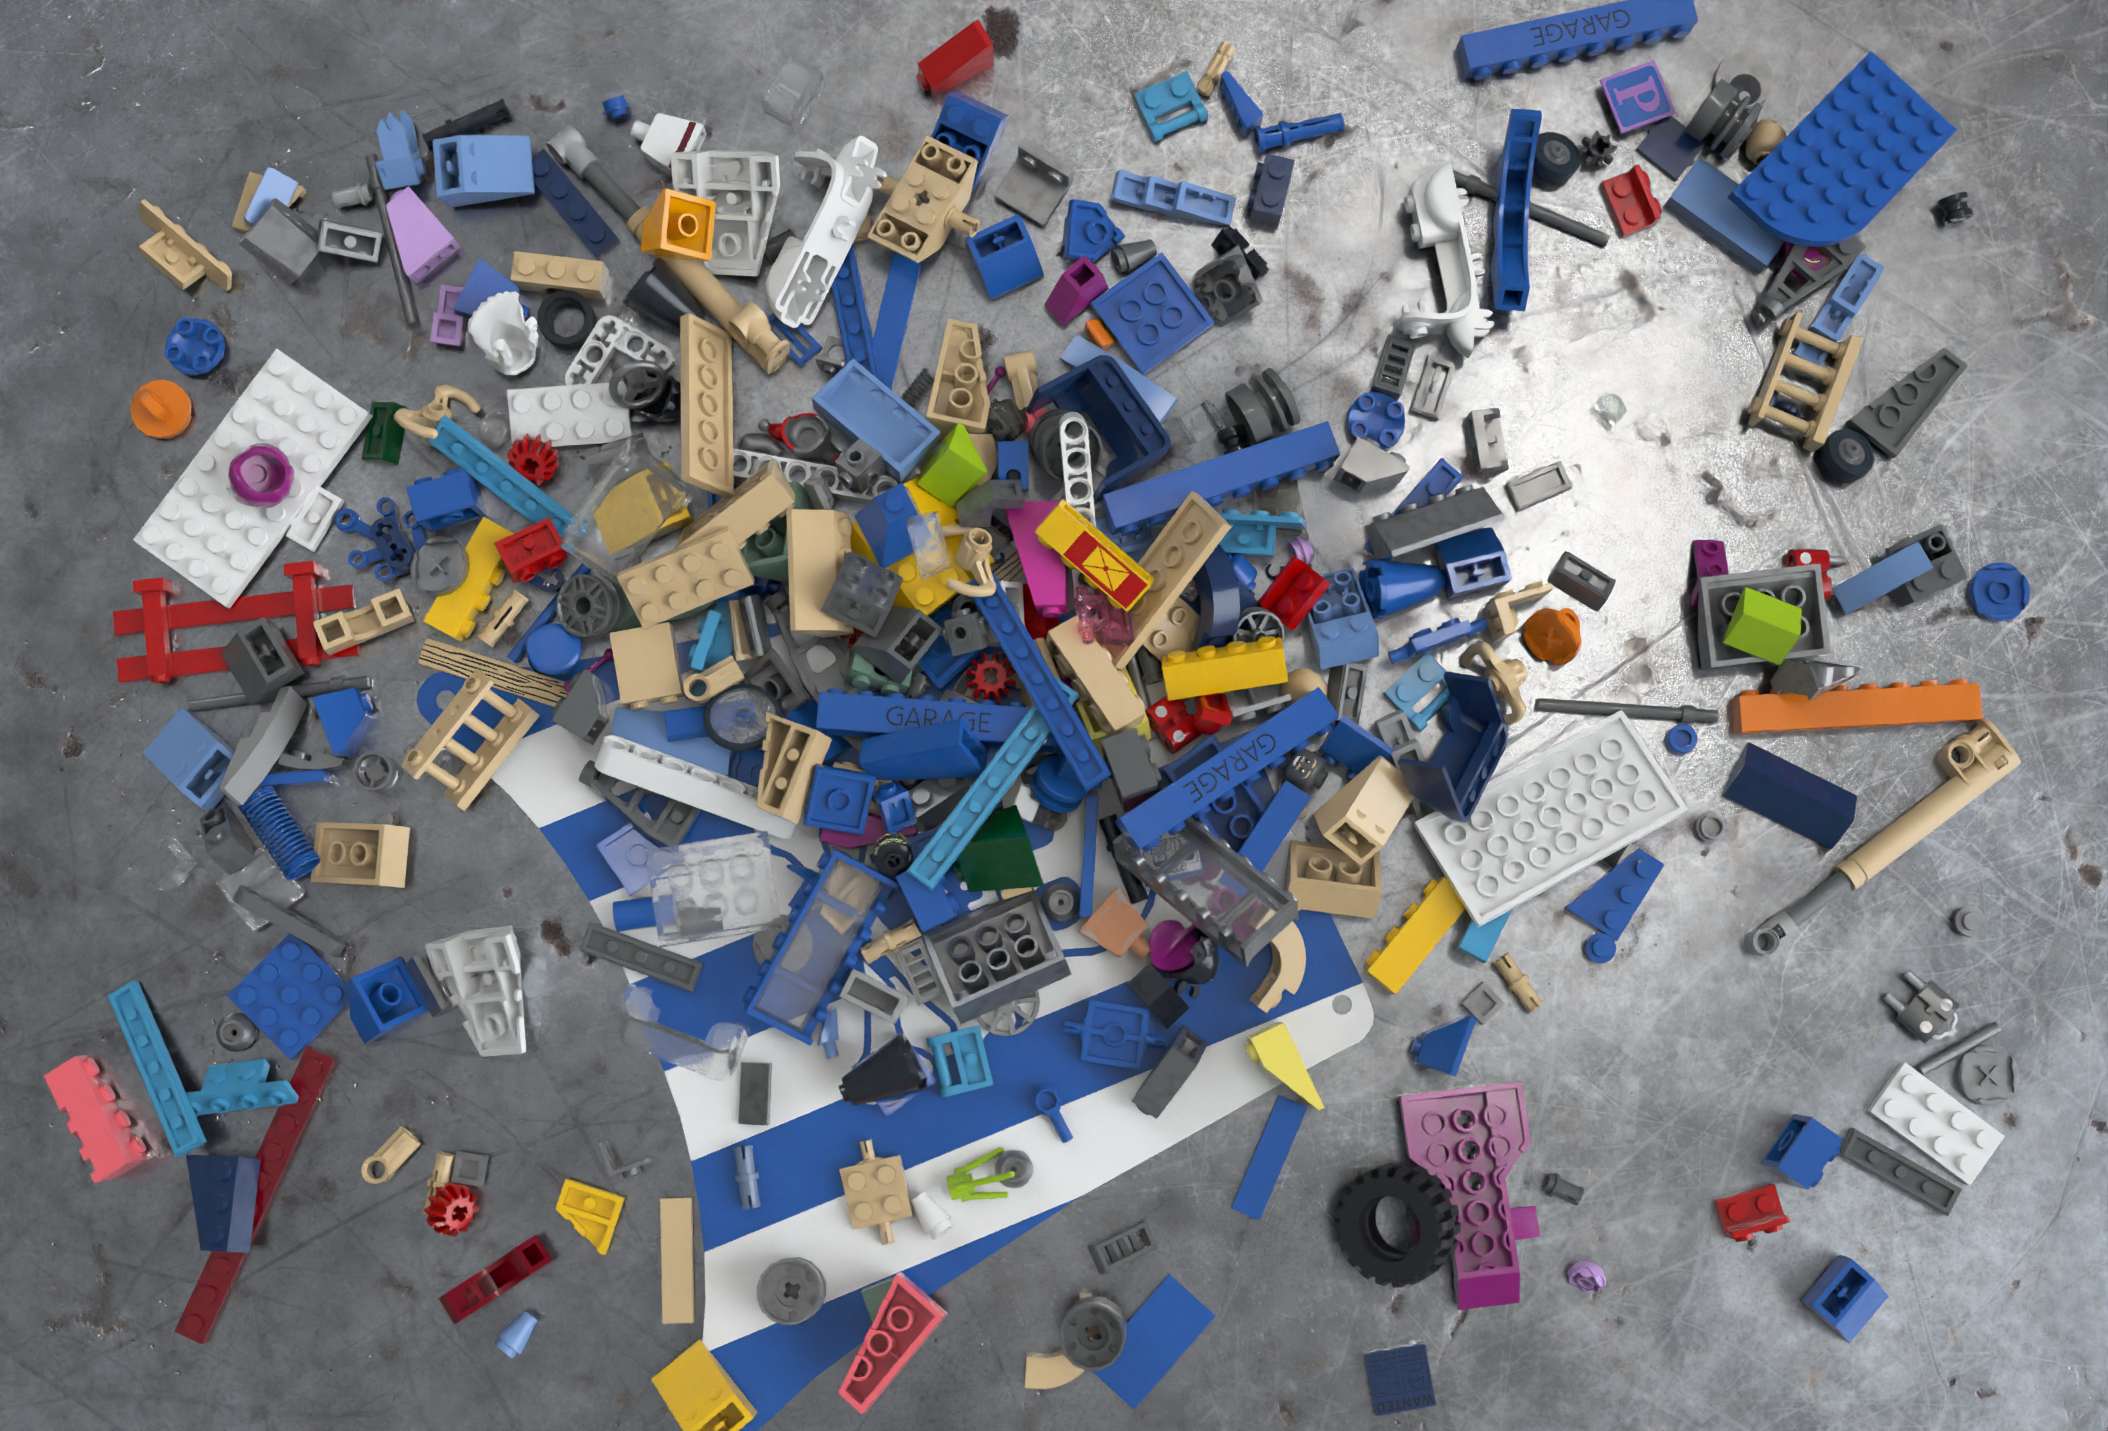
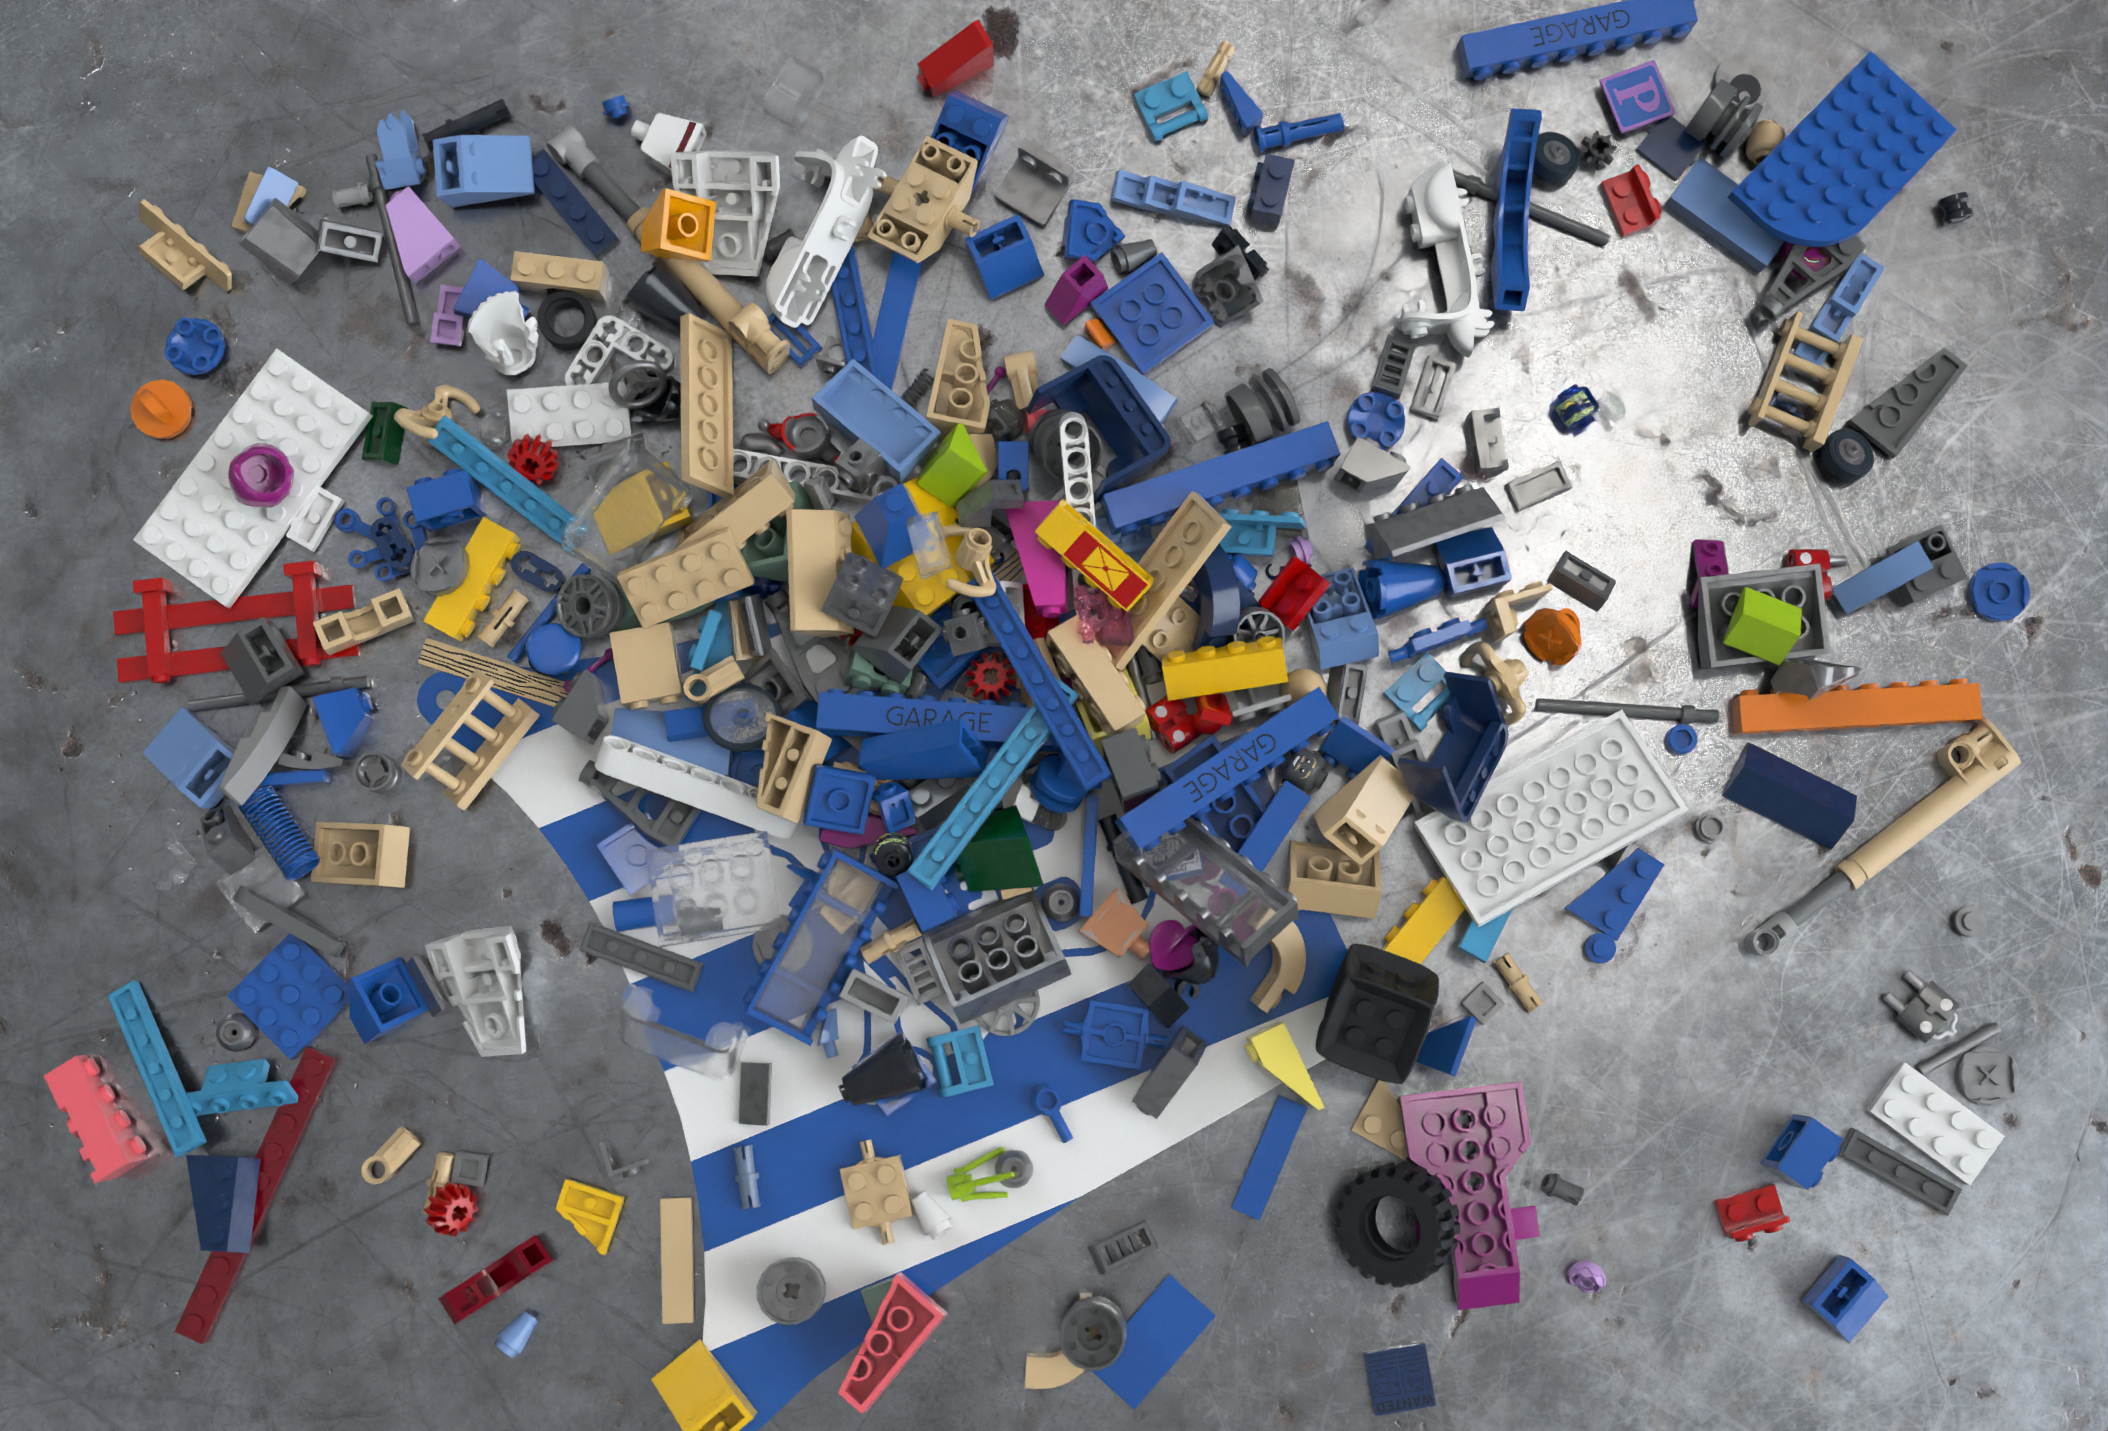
red bracket [494,517,568,583] -> none
none -> black piece [1315,944,1439,1084]
none -> tan wing [1350,1079,1407,1160]
none -> clear blue head [1554,384,1600,430]

